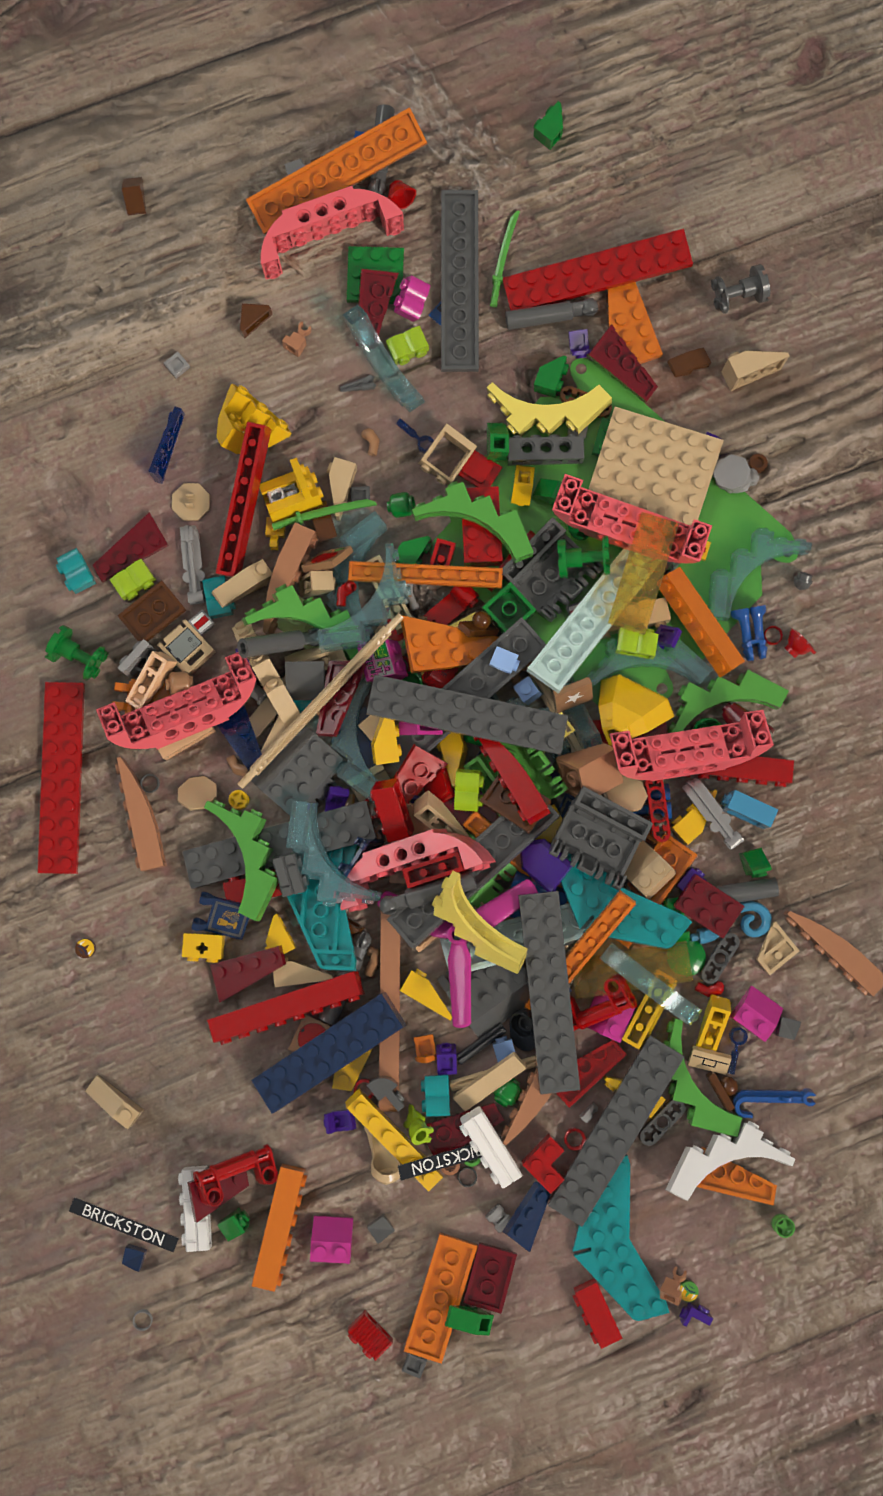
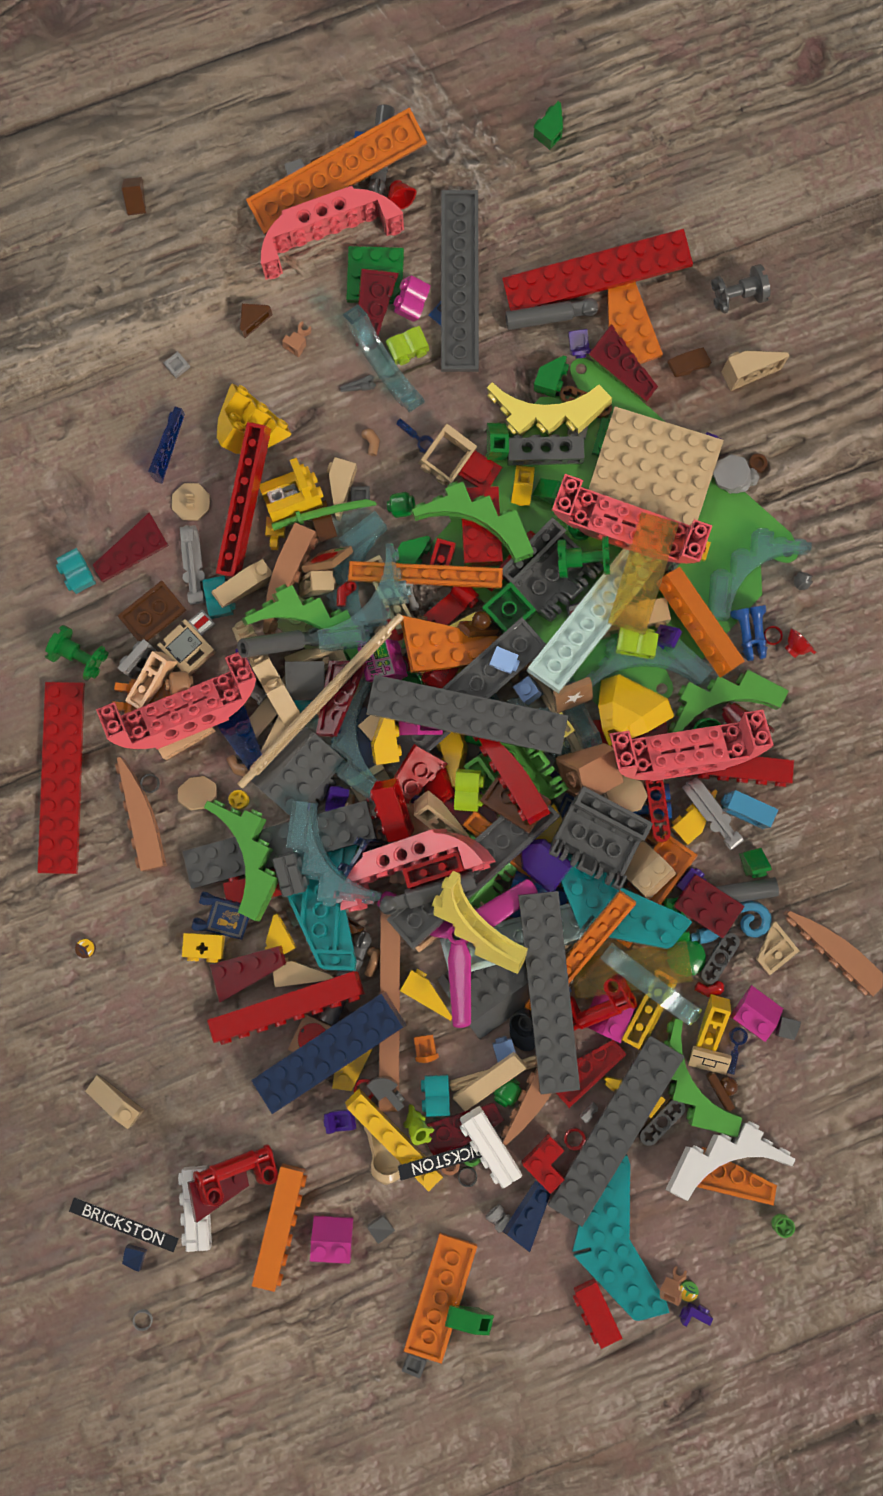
lime brick [110,559,156,601] -> none
green slope [217,1207,250,1242] -> none
red brick [347,1310,393,1361] -> none
dark purple bracket [436,1043,457,1075] -> none
black axle [456,1023,507,1065] -> none
dark red plate [463,1242,517,1314] -> none
bright green sword [490,210,520,307] -> none
blue piece [732,1088,816,1118] -> none

